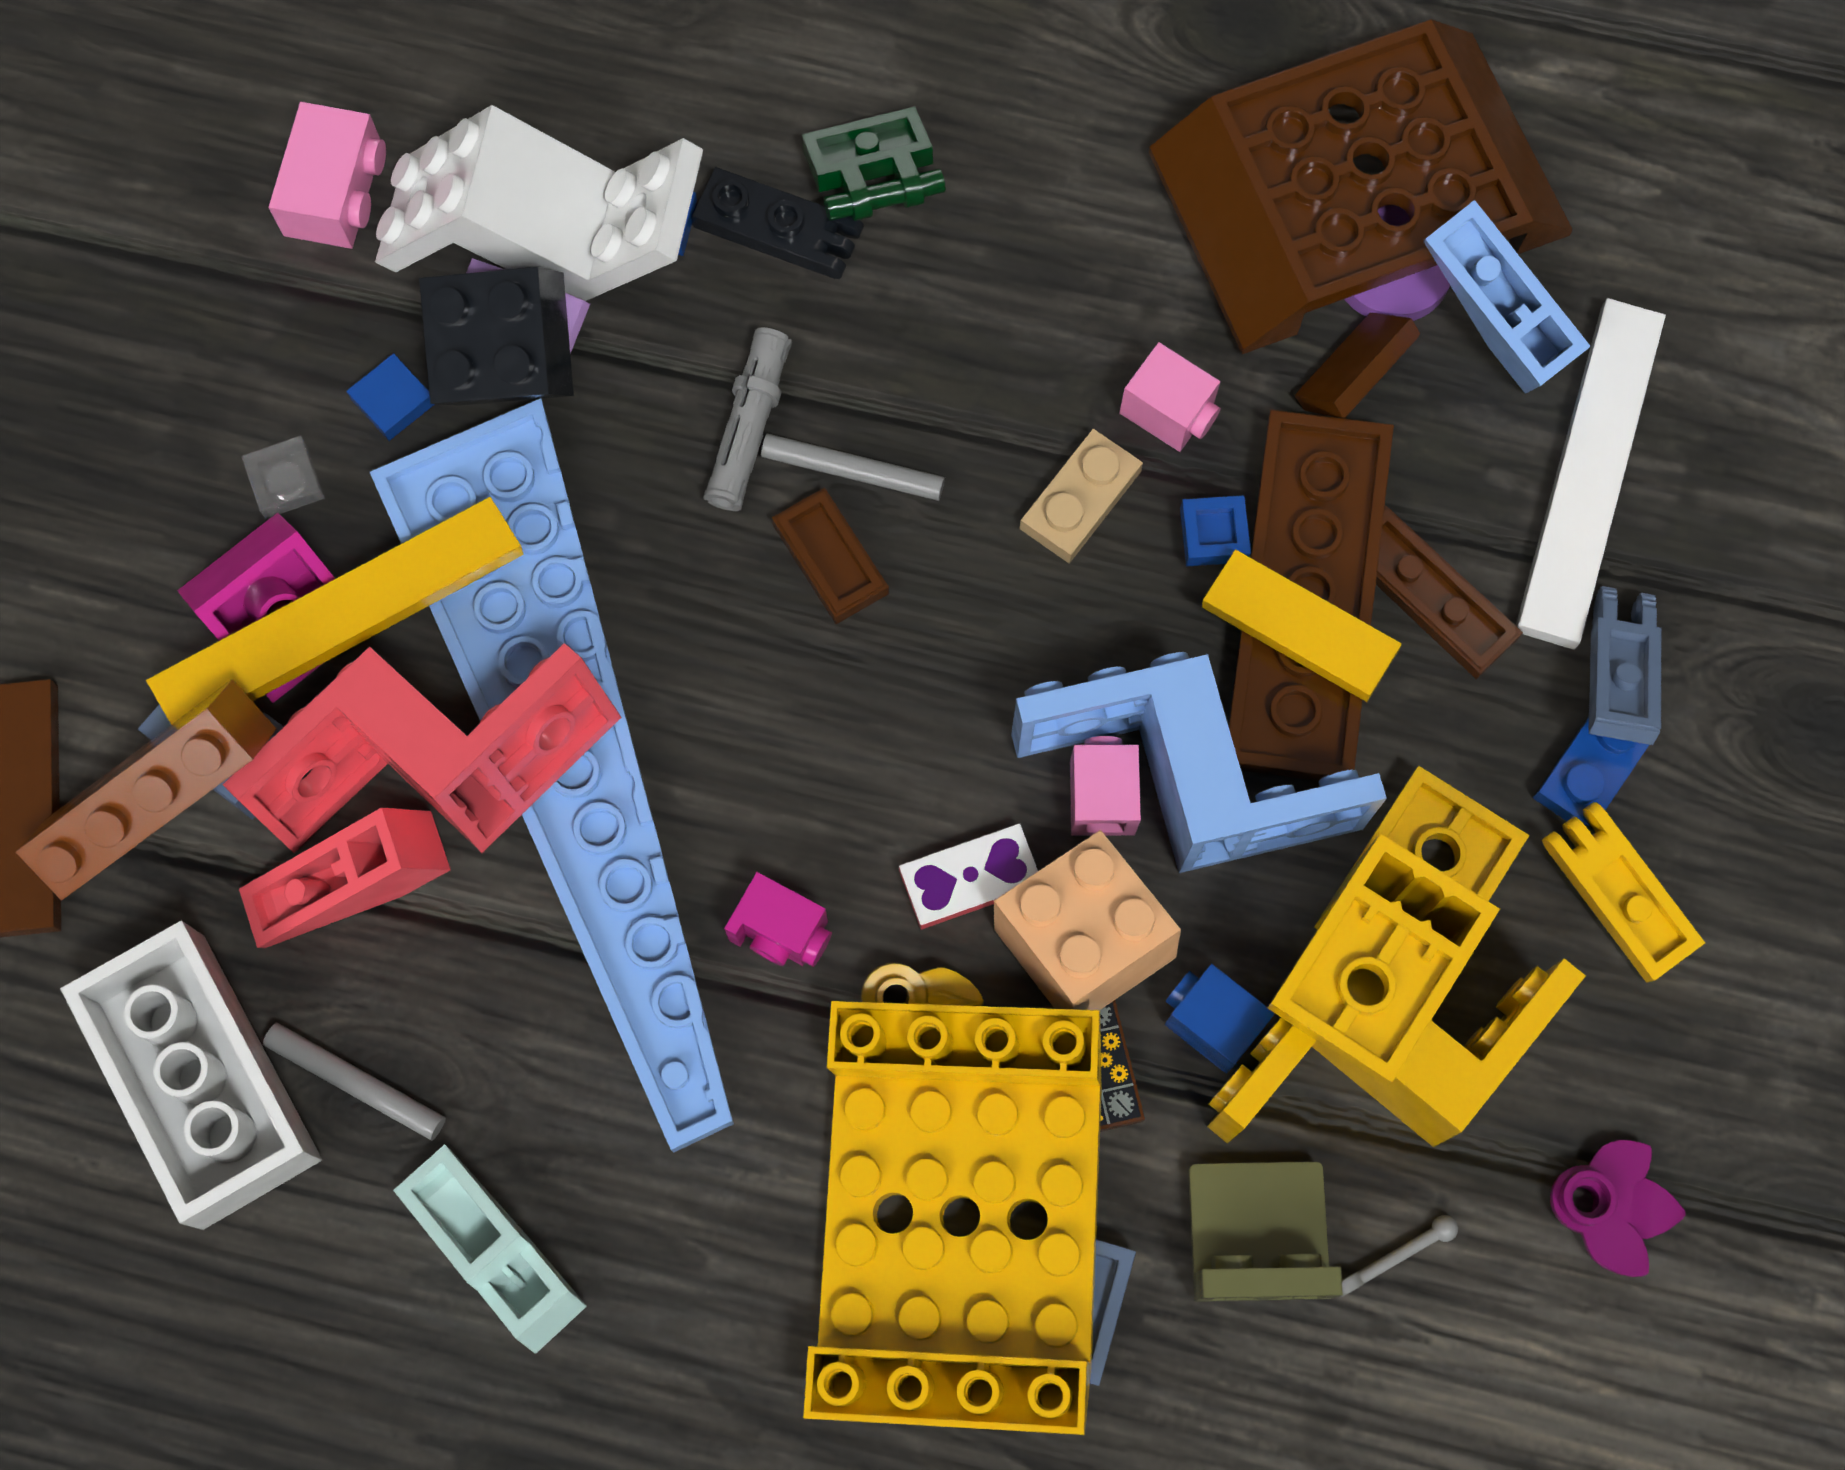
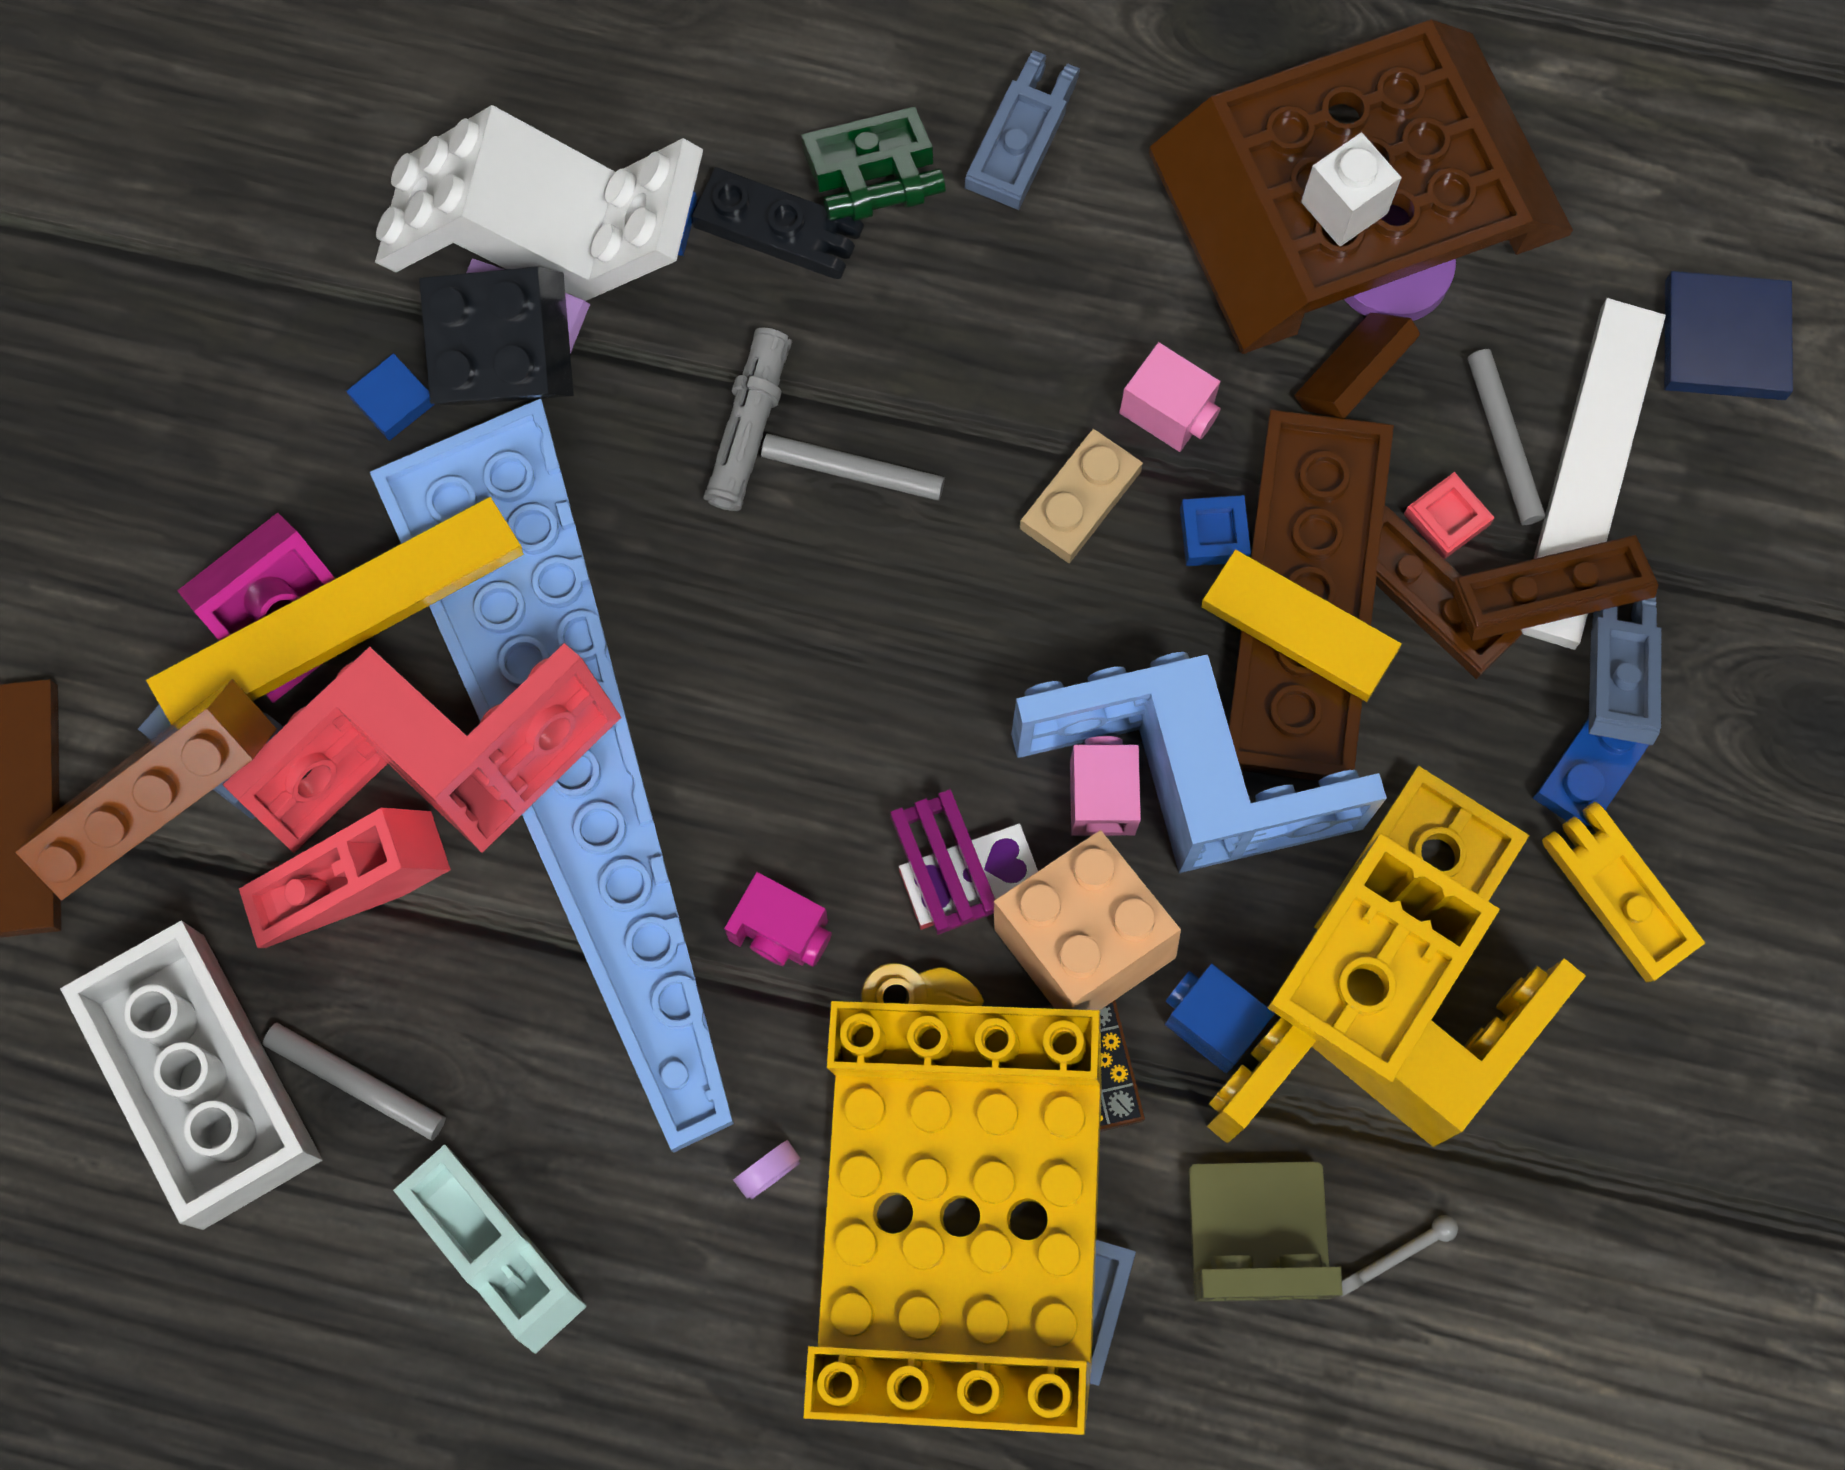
clear plate [241,436,325,519] -> none
bright pink brick [268,102,386,249] -> none
reddish brown tile [772,488,889,624] -> none
light blue slope [1423,200,1591,394] -> none
magenta plate [1550,1140,1685,1277] -> none
none -> lavender tile [733,1140,801,1200]
none -> magenta tile [890,789,995,935]
none -> sand blue hinge [965,50,1080,210]
none -> white brick [1301,132,1402,247]
none -> coral tile [1404,472,1495,560]
none -> reddish brown tile [1452,535,1659,641]
none -> light grey bar [1467,349,1546,525]
none -> dark blue tile [1664,271,1793,400]

